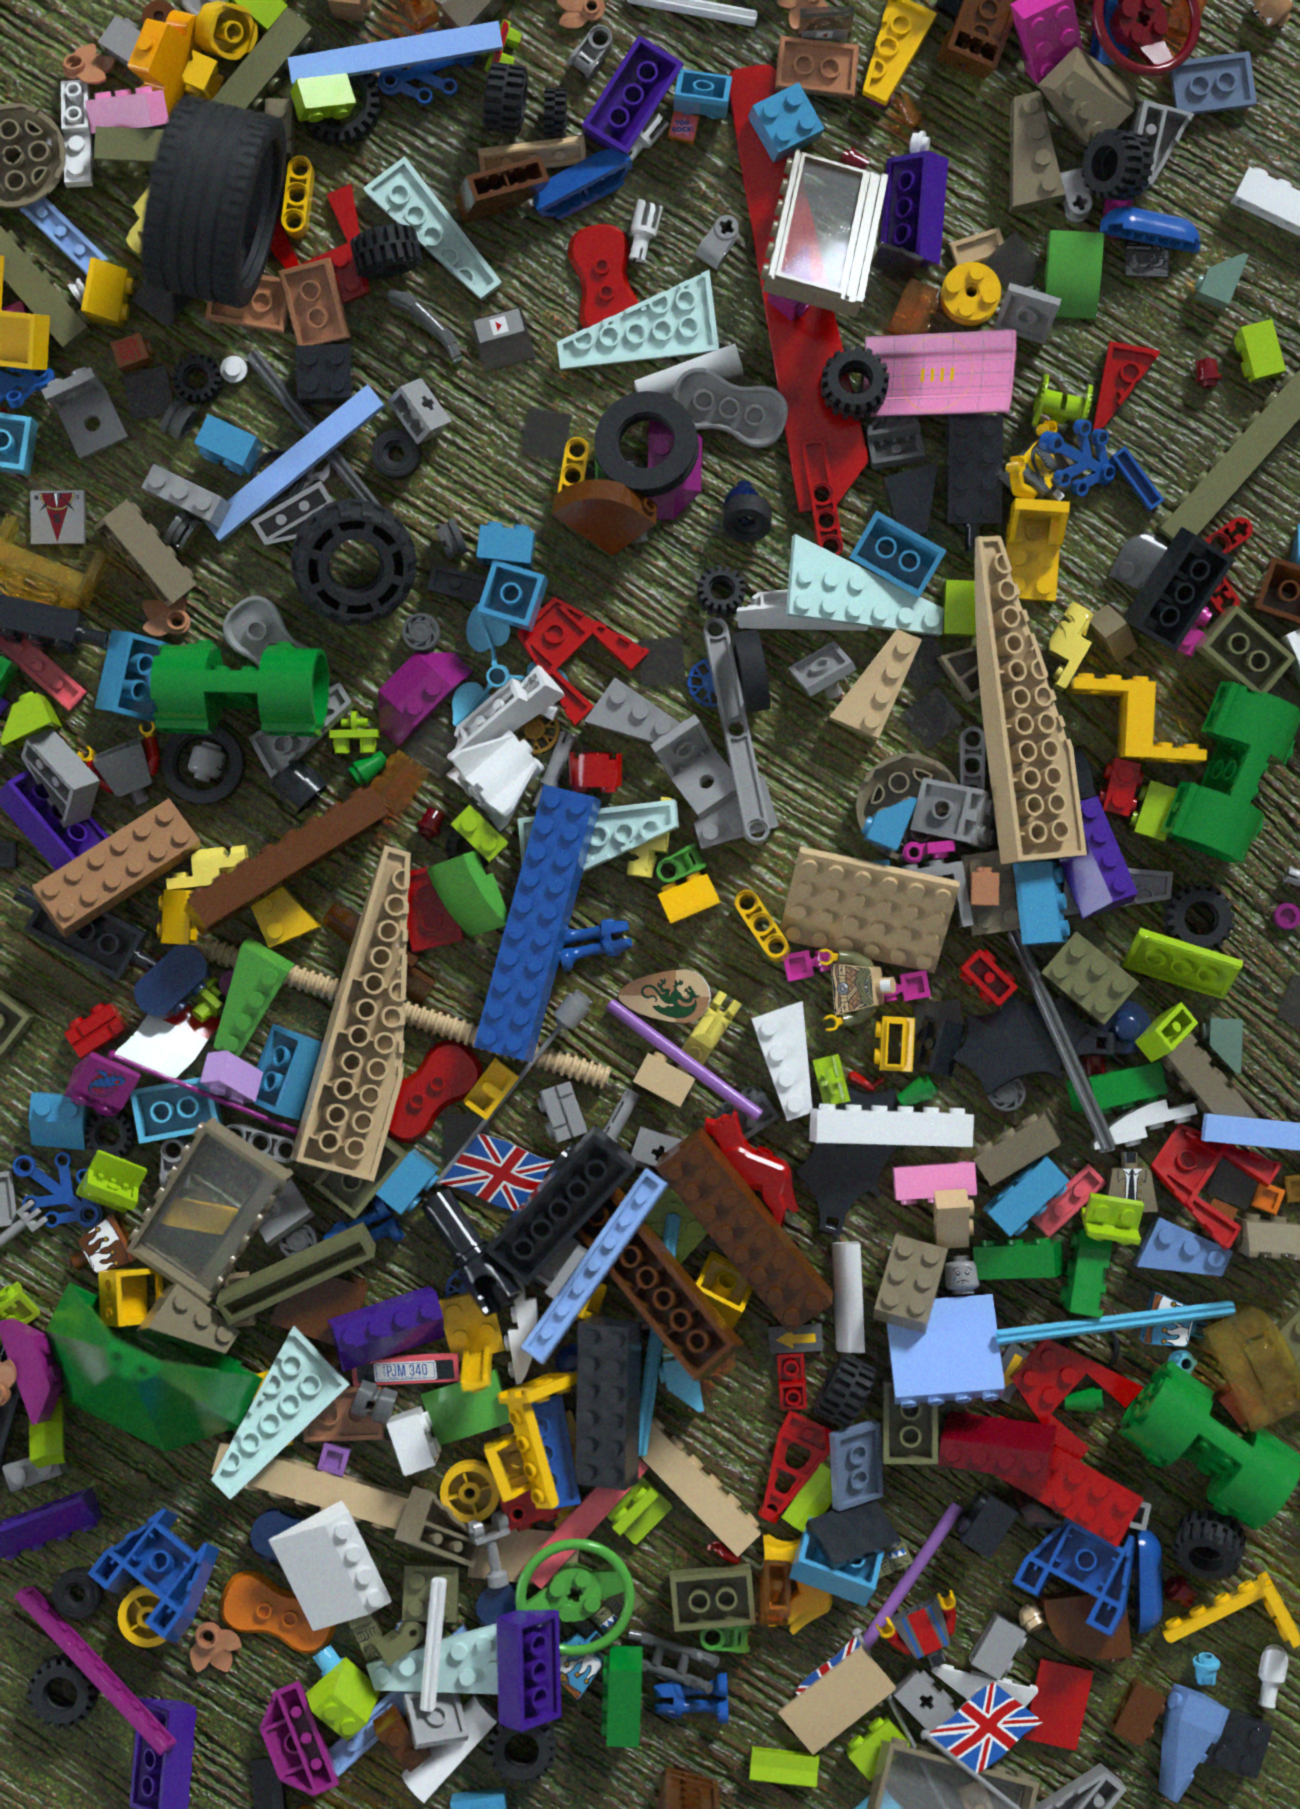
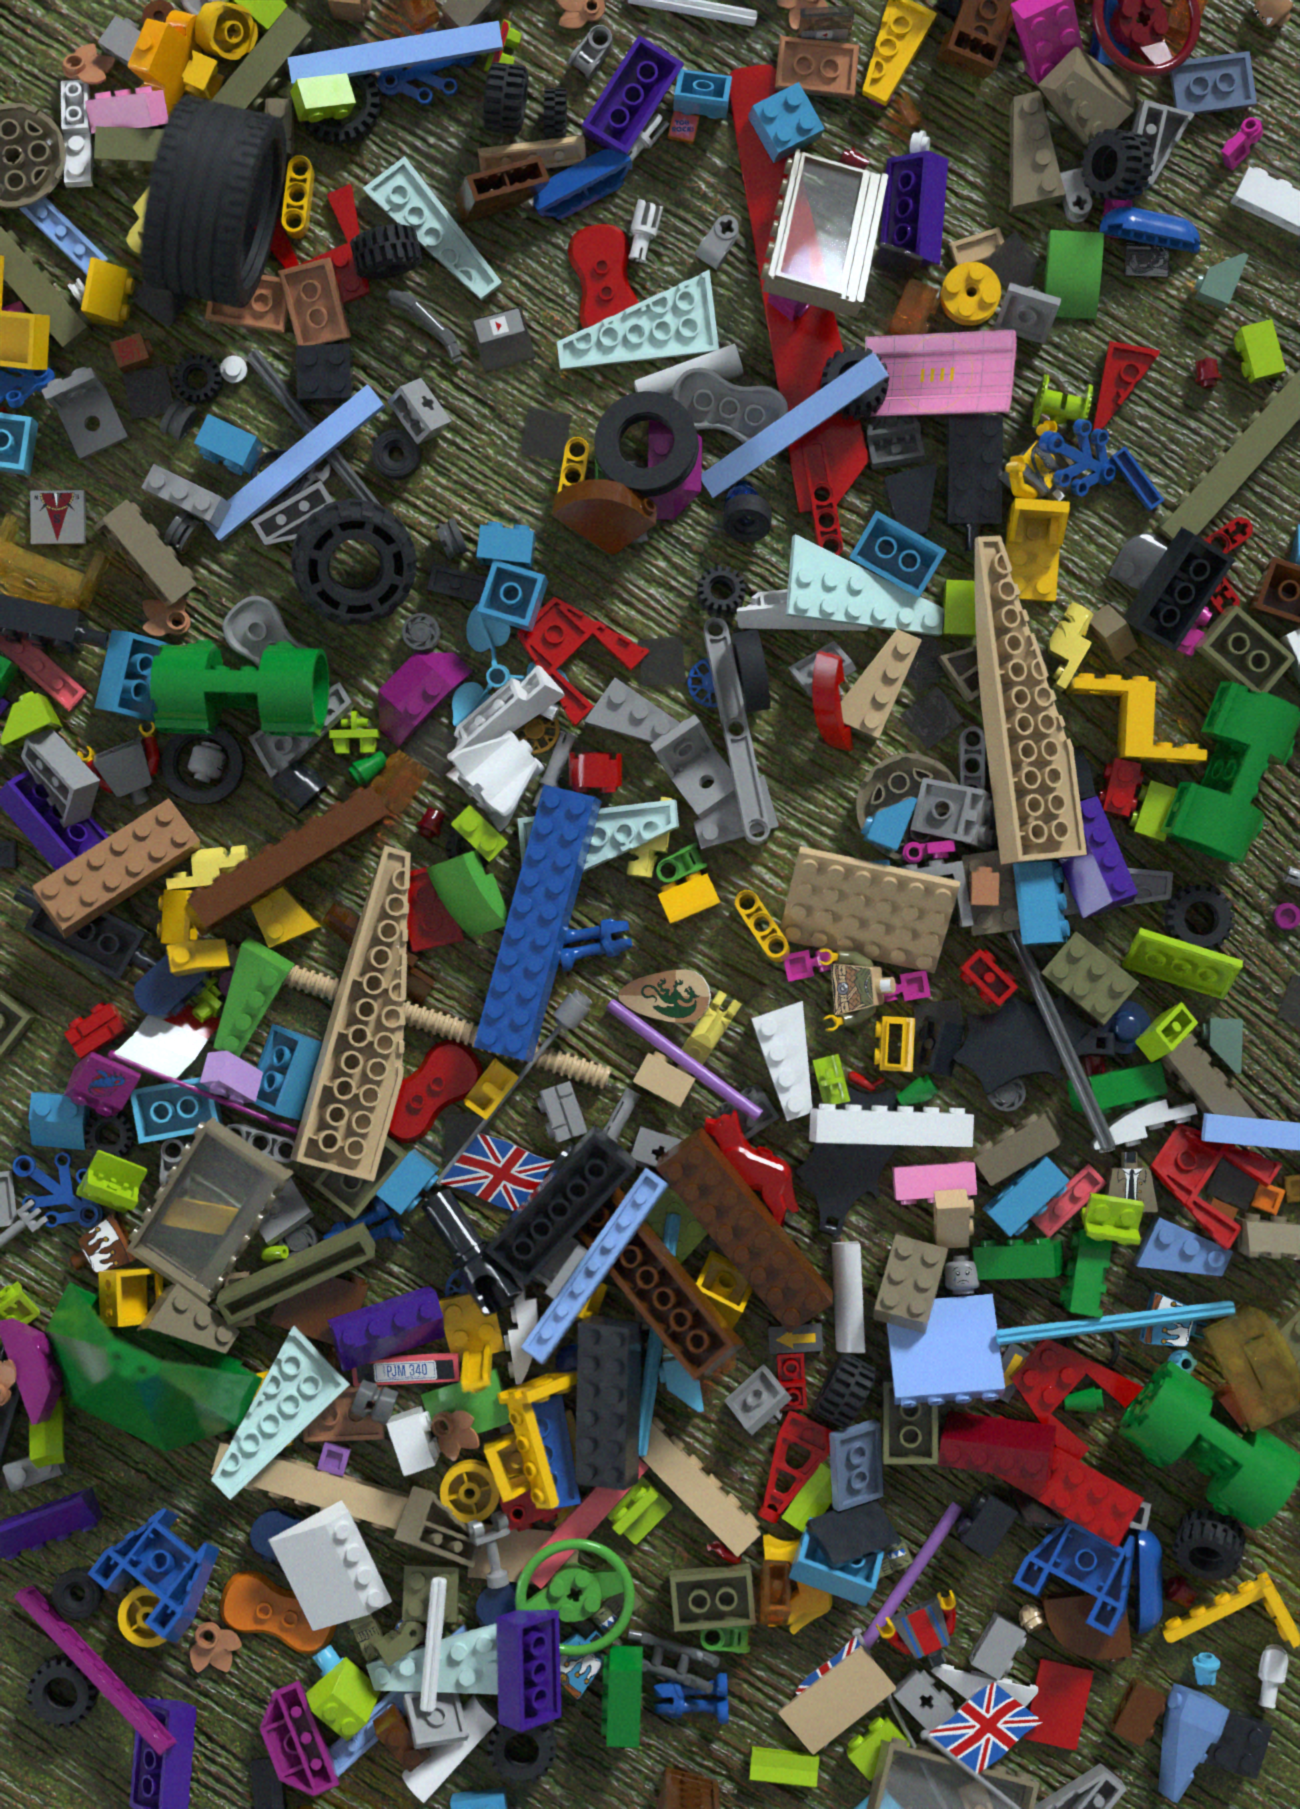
none -> yellow slope [167,939,230,977]
none -> lime arm [259,1243,289,1262]
none -> nougat plate [431,1410,479,1461]
none -> light blue tile [701,353,889,498]
none -> light grey tile [724,1364,792,1435]
none -> red slope [812,651,854,752]
none -> dark pink plate [1221,117,1263,171]

